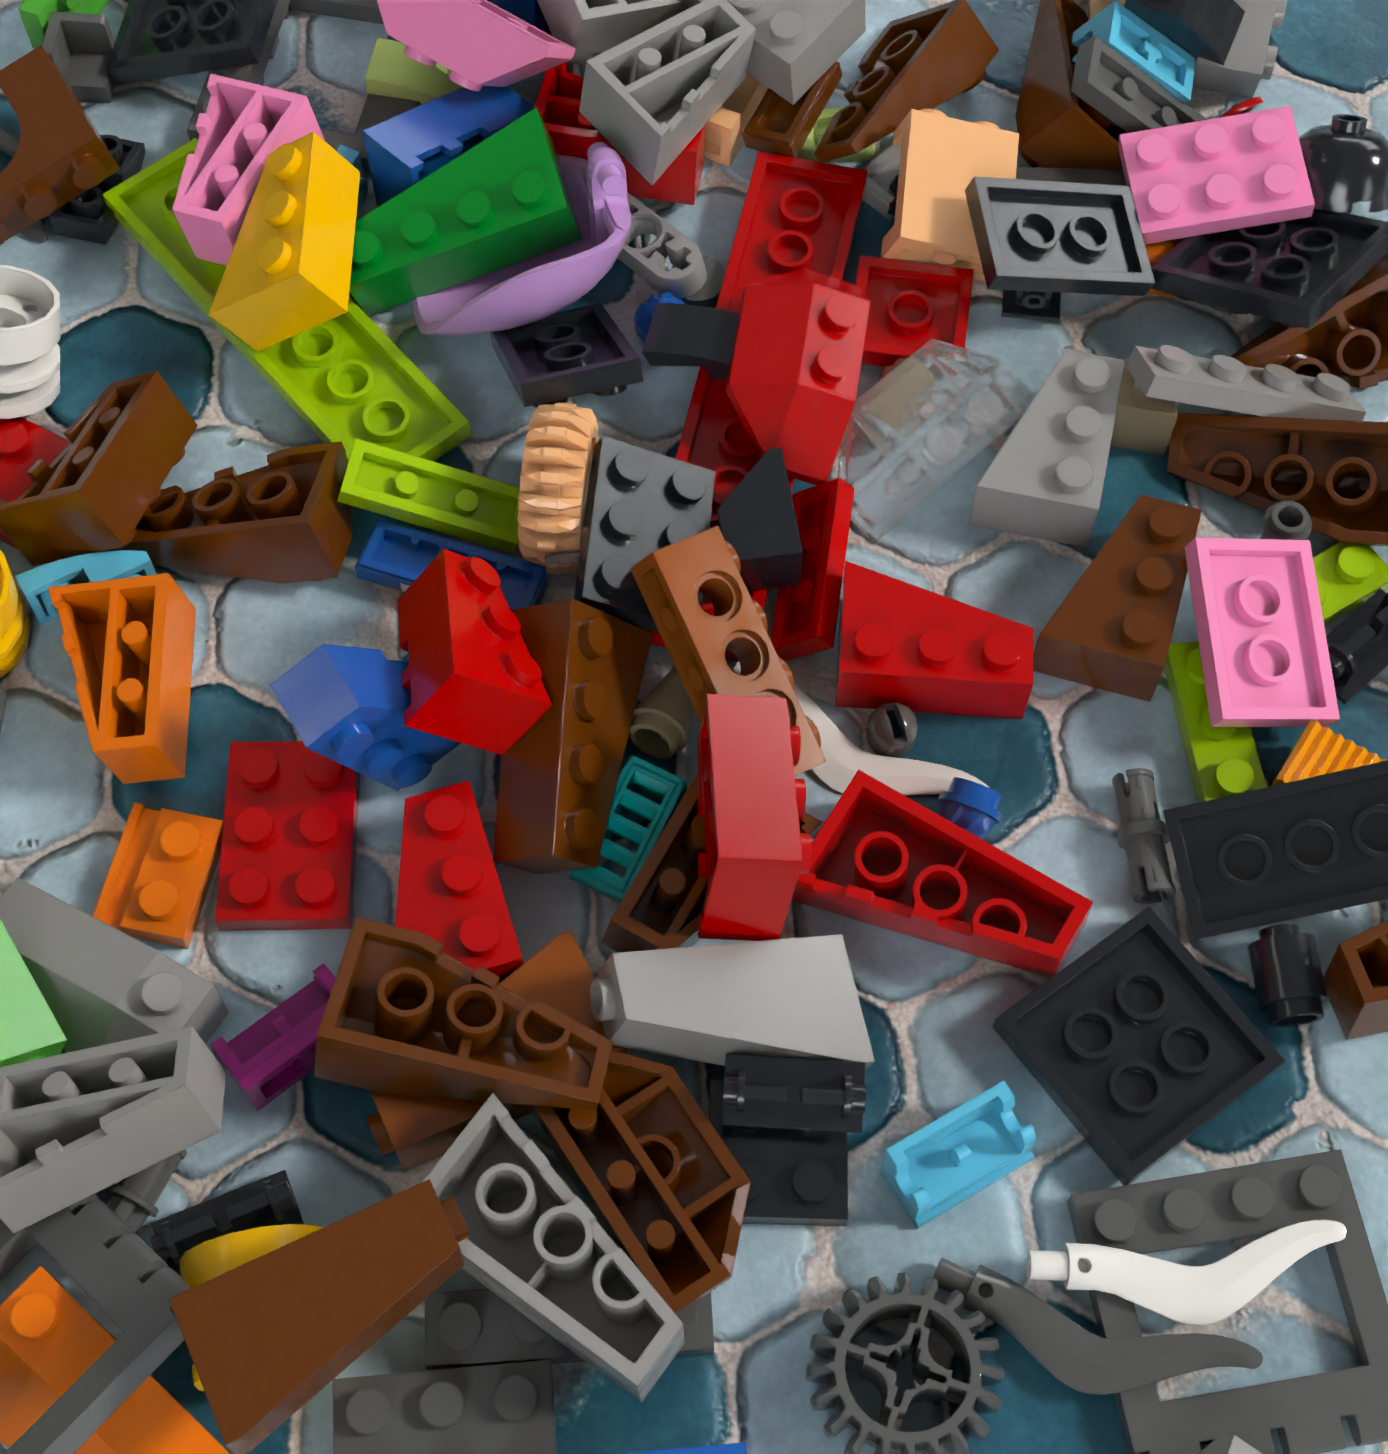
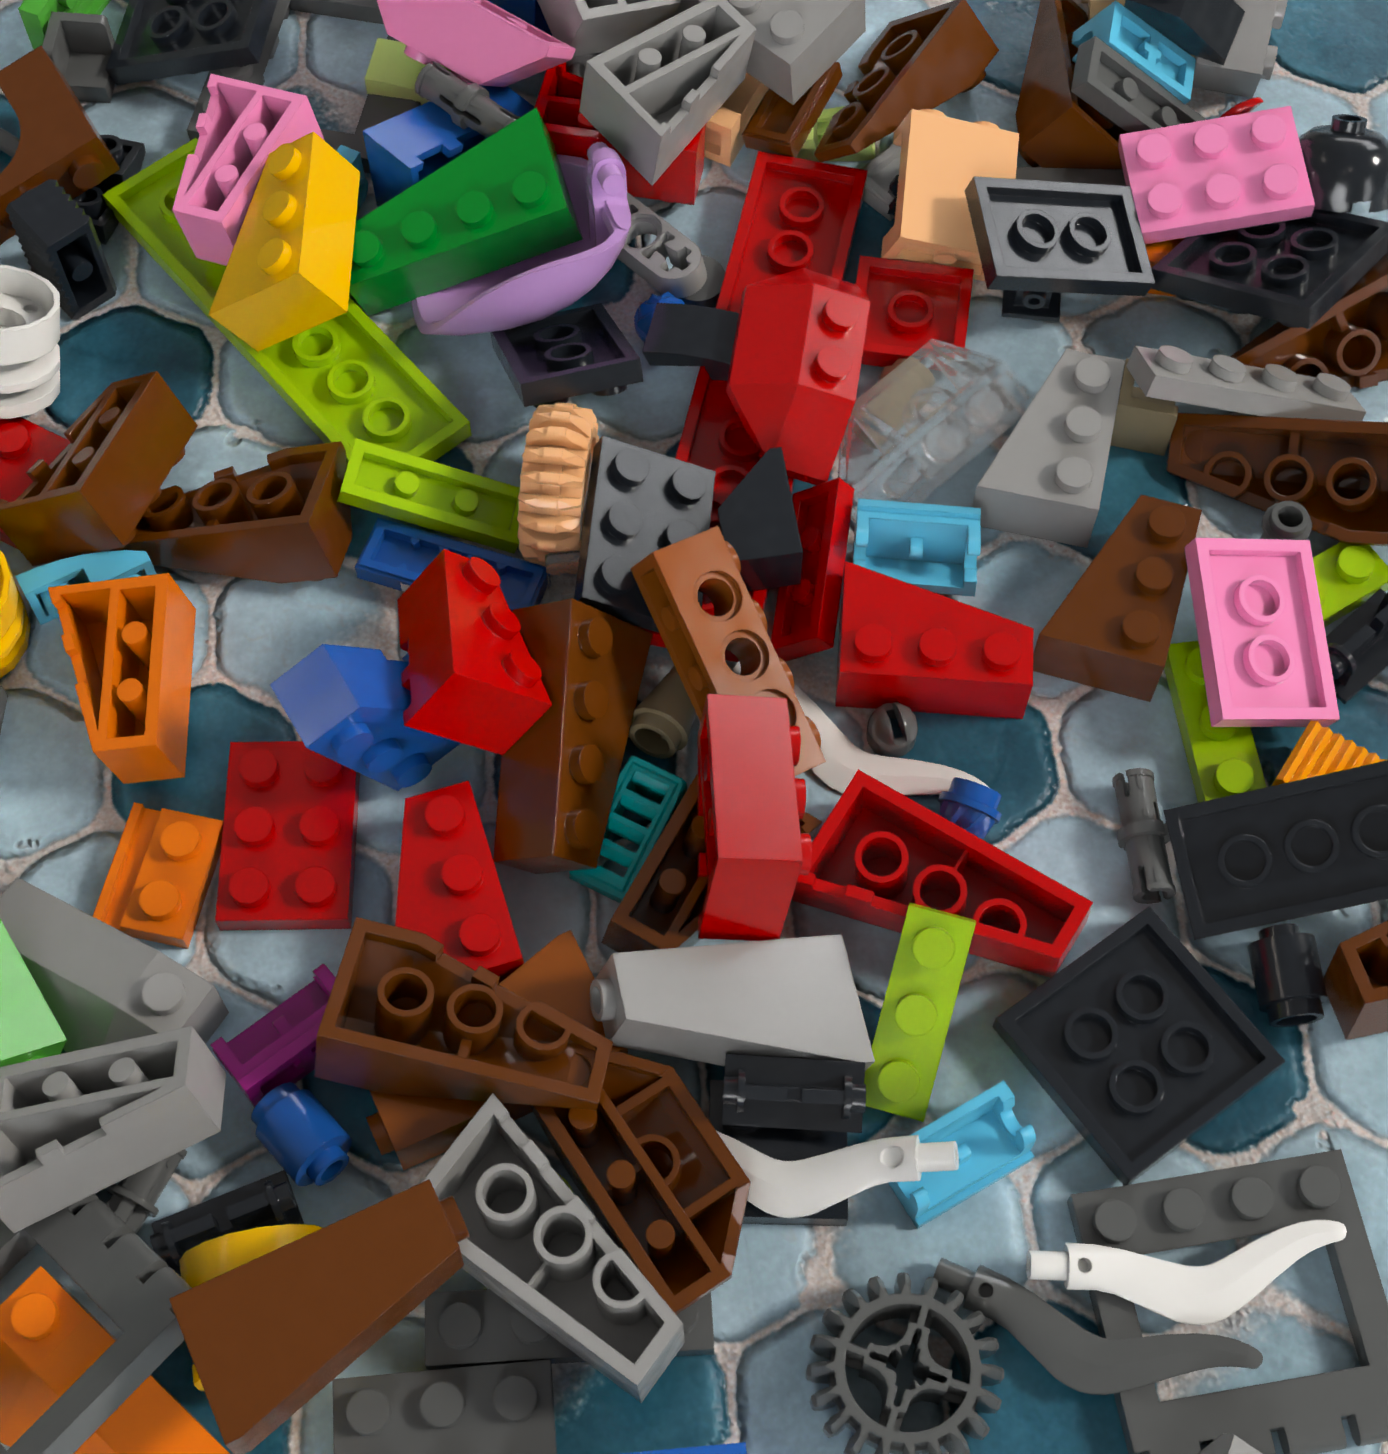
none -> black brick [5,179,117,320]
none -> blue brick [251,1082,352,1186]
none -> dark grey pin [415,62,520,138]
none -> white piece [717,1131,959,1218]
none -> medium azure hinge [852,498,981,597]
none -> lime plate [864,903,976,1122]

